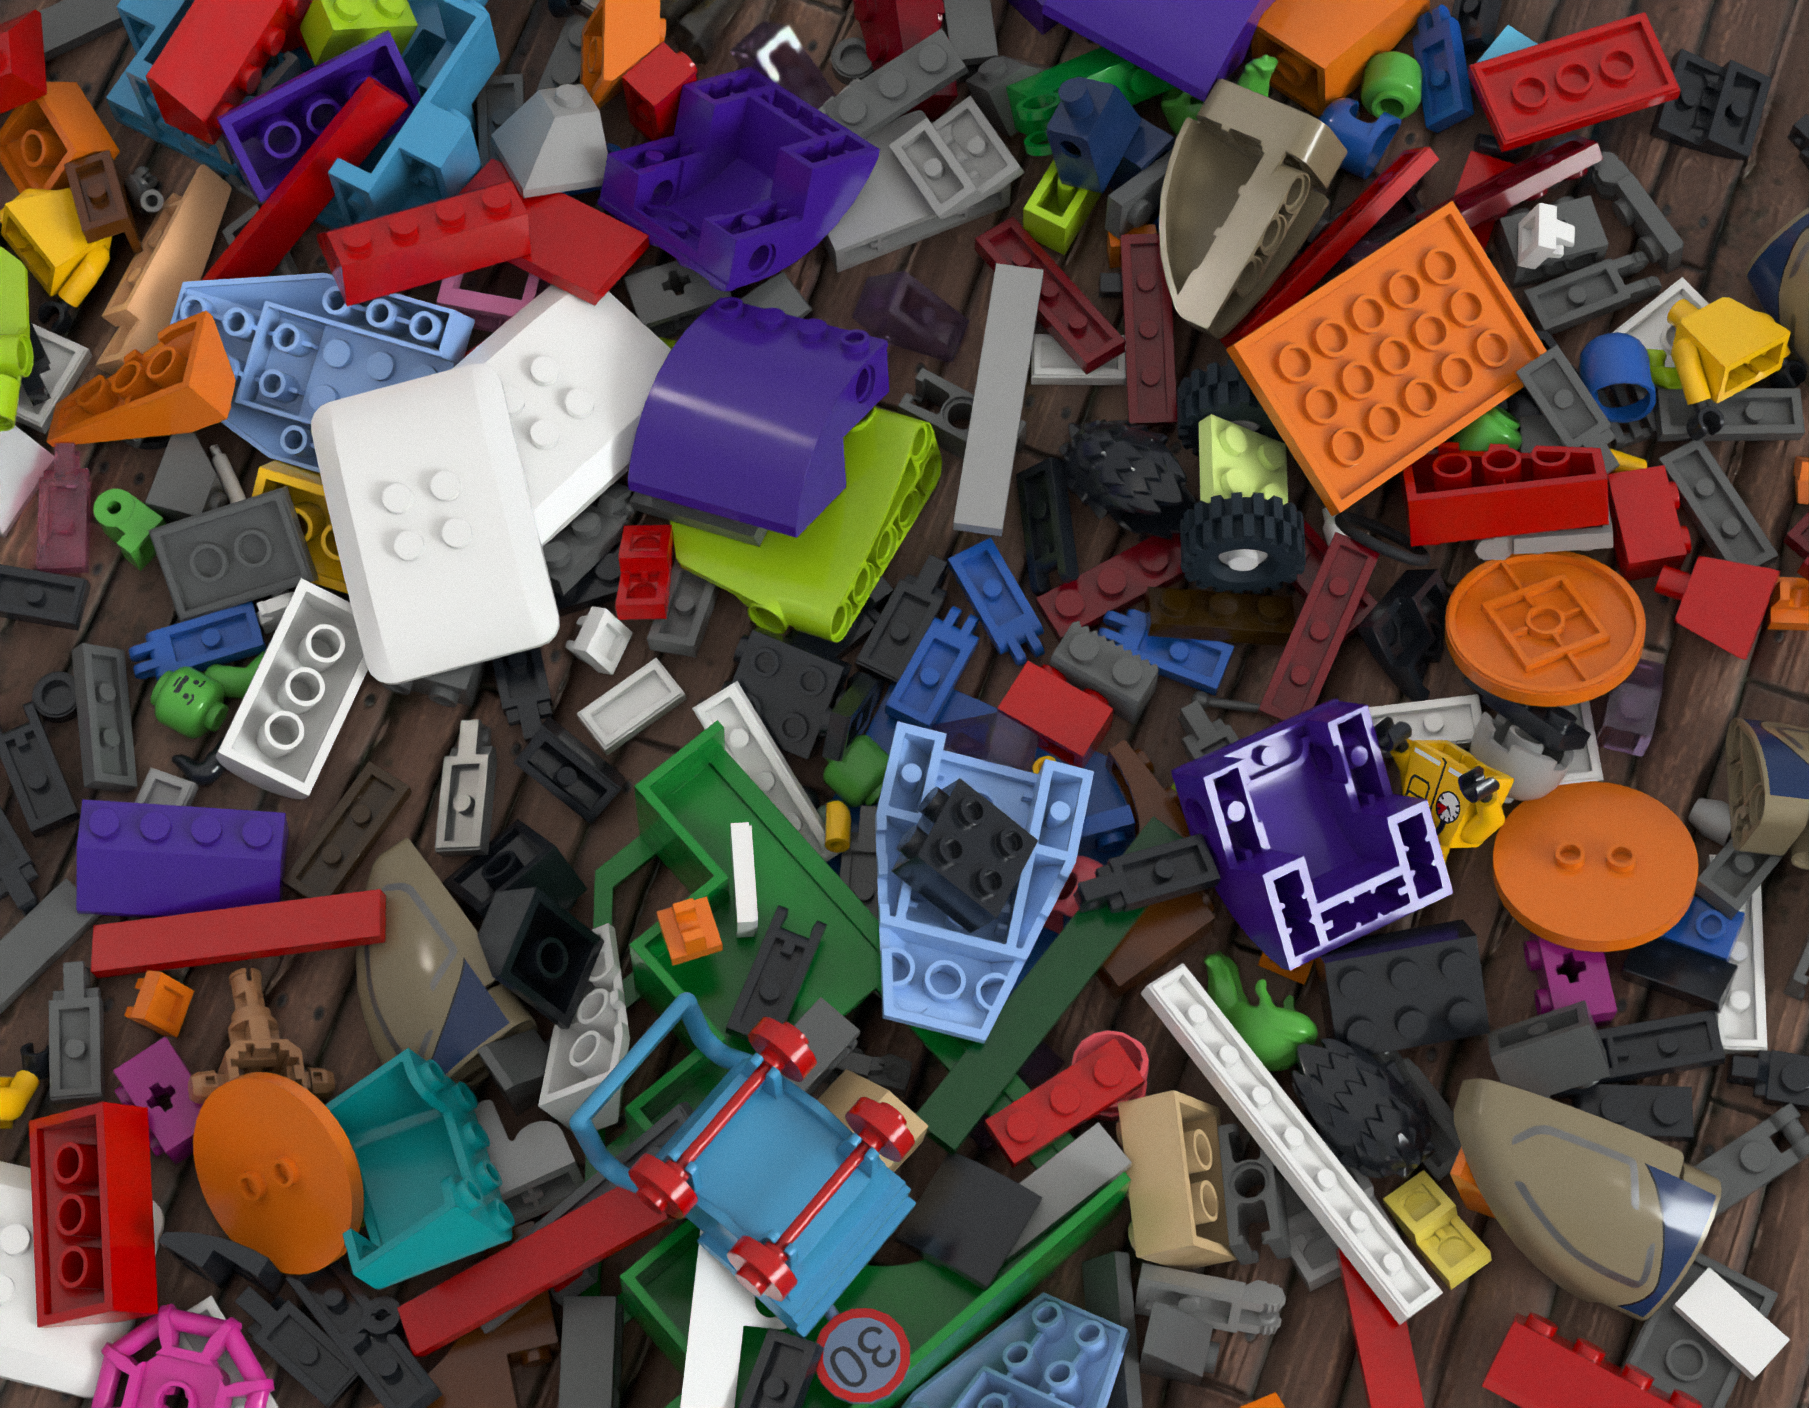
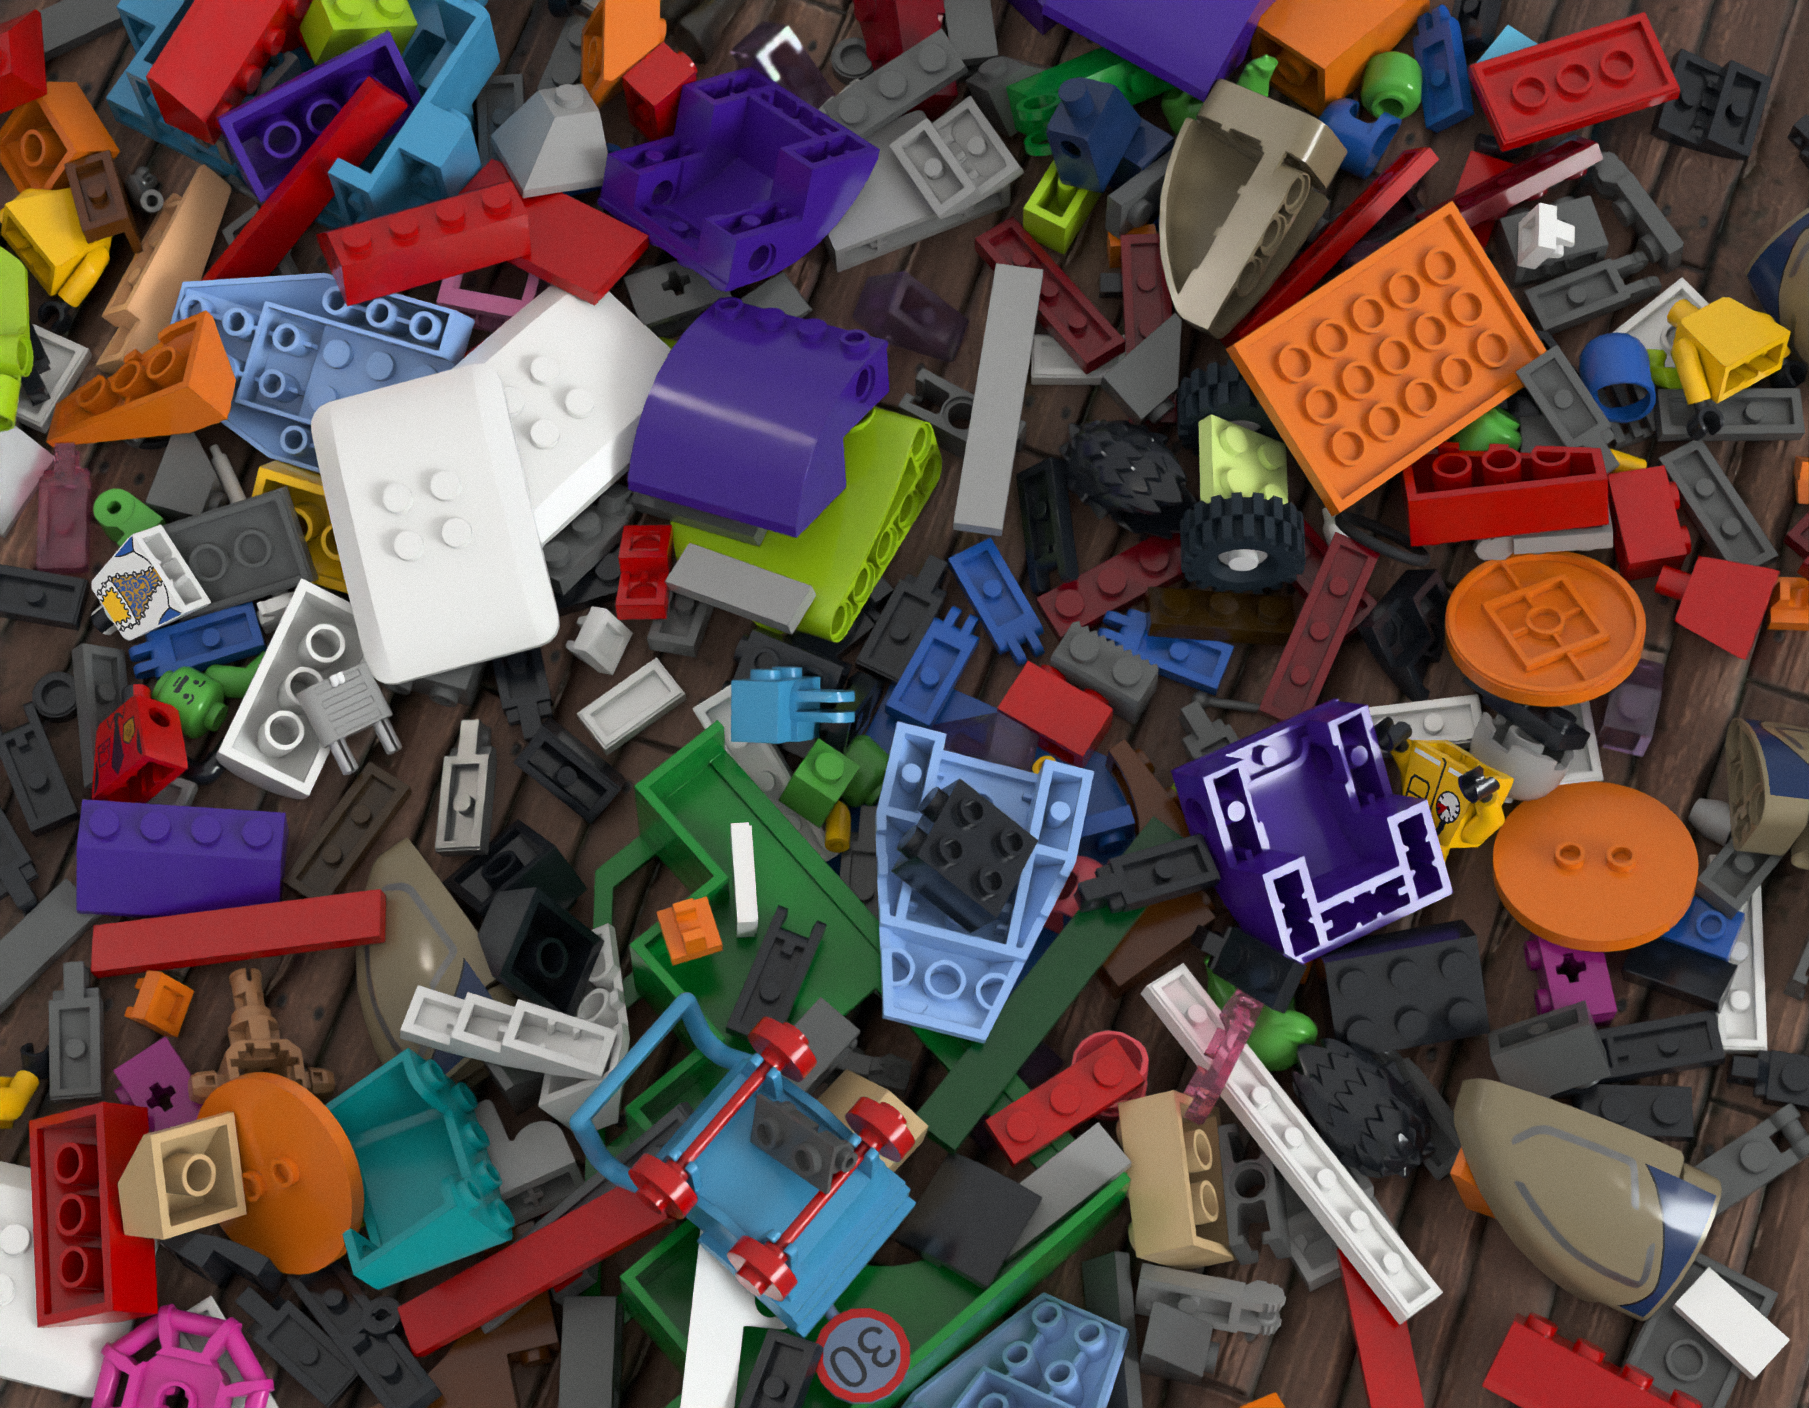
light yellow slope [1383,1170,1492,1290] -> none
none -> white torso [91,525,211,641]
none -> red torso [92,684,188,803]
none -> tan slope [118,1111,247,1240]
none -> light grey piece [296,662,402,775]
none -> white slope [400,985,618,1081]
none -> light grey tile [665,543,816,635]
none -> dark azure brick [731,666,855,744]
none -> dark grey hinge [750,1094,858,1194]
none -> bright green brick [778,738,861,828]
none -> dark grey slope [1100,313,1182,425]
none -> clear pink hinge [1183,989,1264,1125]
none -> black hinge [1189,924,1307,1014]

